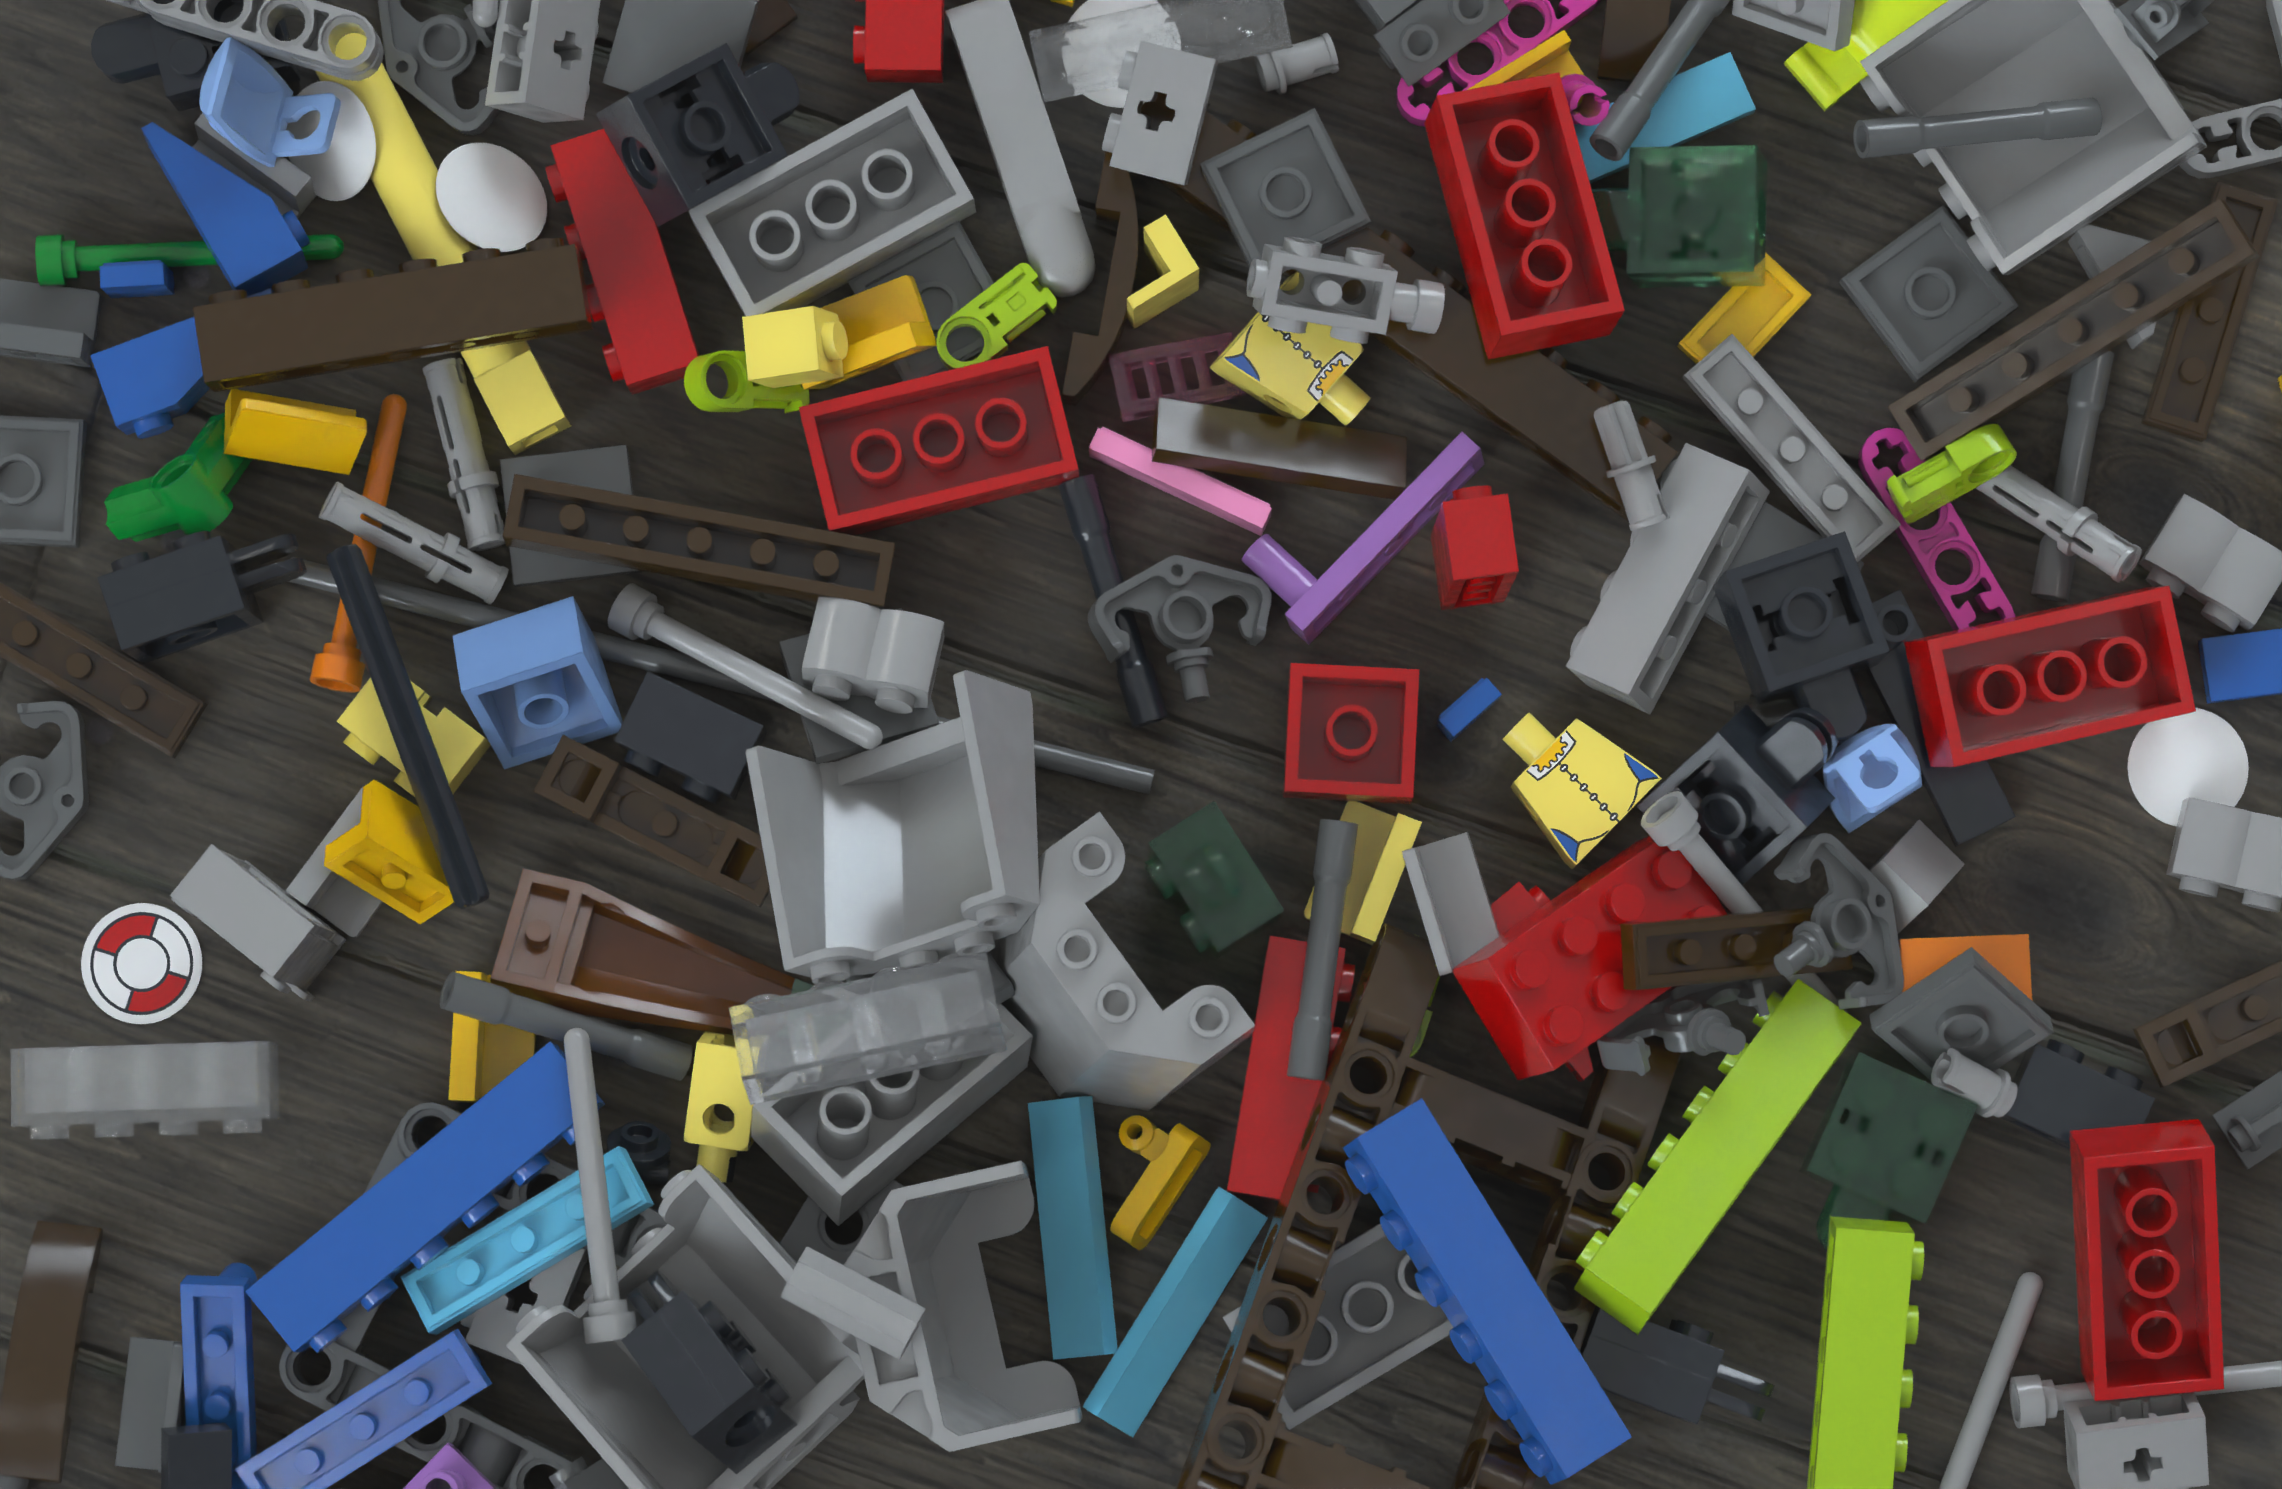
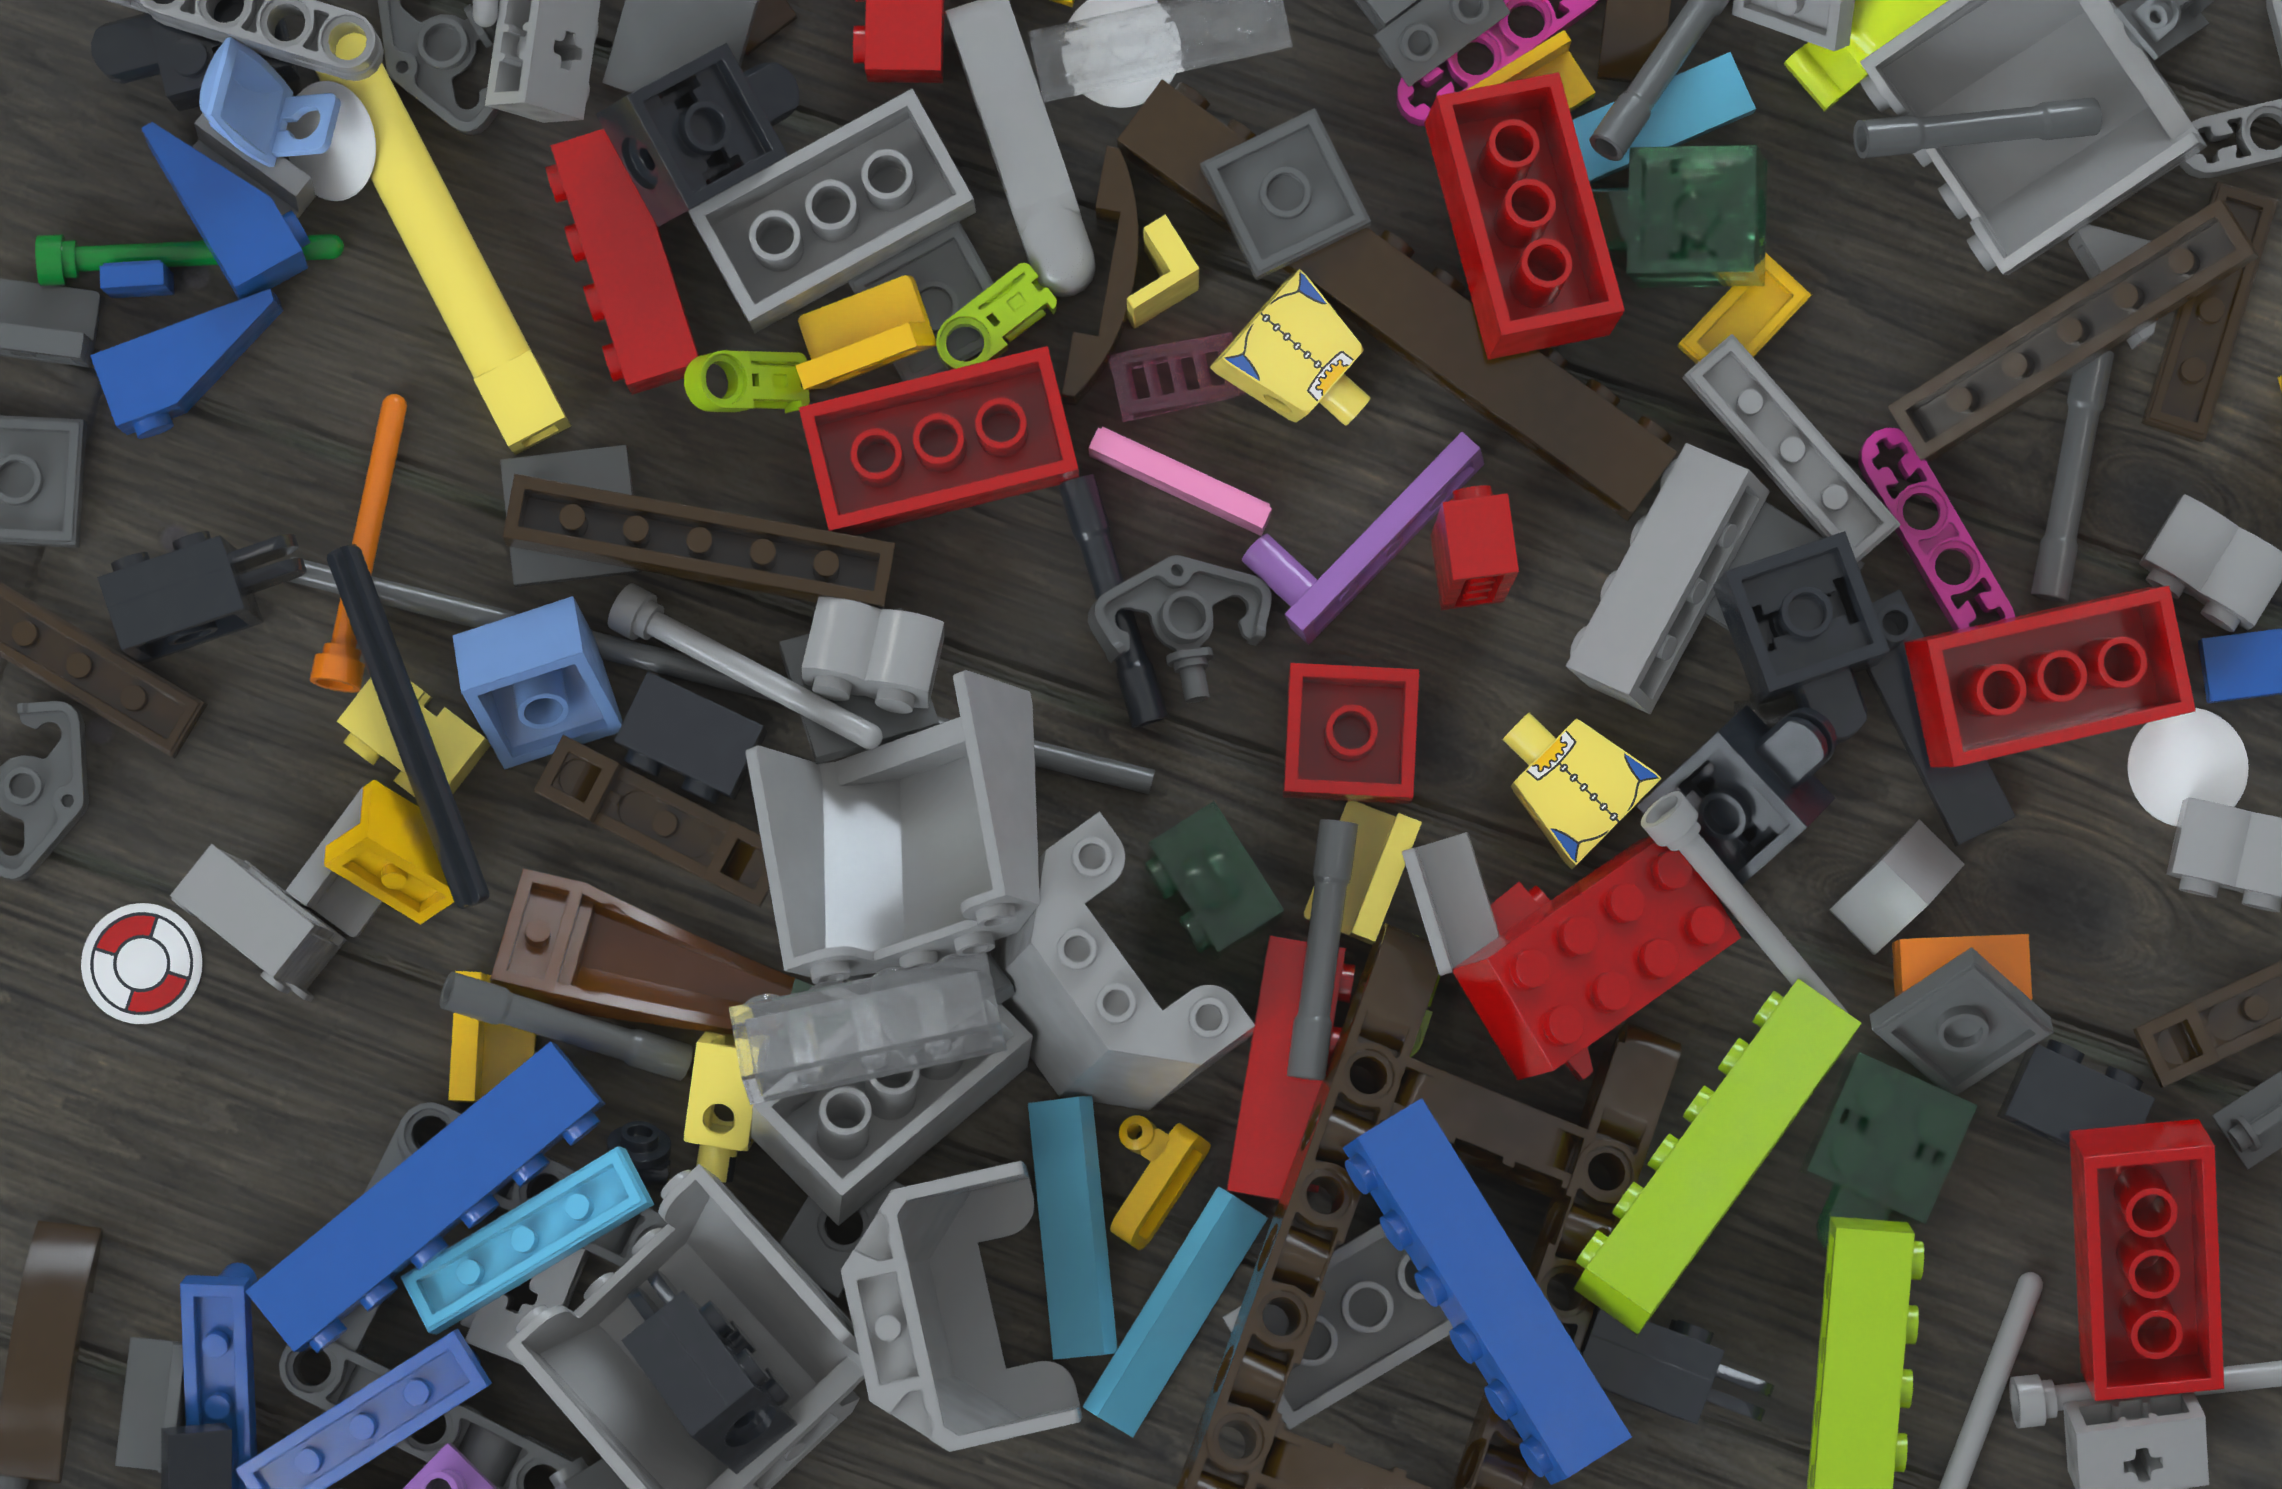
clear brick [10,1041,279,1140] -> none
green piece [104,413,253,542] -> none
dark brown brick [193,238,593,392] -> none
yellow panel [224,389,367,475] -> none
light grey pin [319,482,509,604] -> none
light grey pin [422,358,506,552] -> none
white sticker [436,143,547,252] -> none
light grey piece [564,1028,637,1344] -> none
light yellow brick [742,306,848,388] -> none
light grey axle [780,1247,926,1359] -> none
light grey brick [1102,41,1219,185] -> none
dark brown tile [1152,397,1407,500] -> none
light grey brick [1246,237,1445,344] -> none
light grey pin [1255,33,1339,94] -> none
blue tile [1436,678,1502,742] -> none
dark pink pin [1561,73,1610,126] -> none
light grey axle [1594,401,1670,531] -> none
dark grey piece [1597,978,1769,1076] -> none
dark brown tile [1620,906,1853,990] -> none
dark grey piece [1774,833,1904,1009] -> none
light blue piece [1823,724,1922,833] -> none
dark grey tile [1839,205,2019,383] -> none
lime piece [1887,424,2017,524] -> none
light grey pin [1931,1048,2018,1118] -> none
light grey pin [1976,465,2142,583] -> none

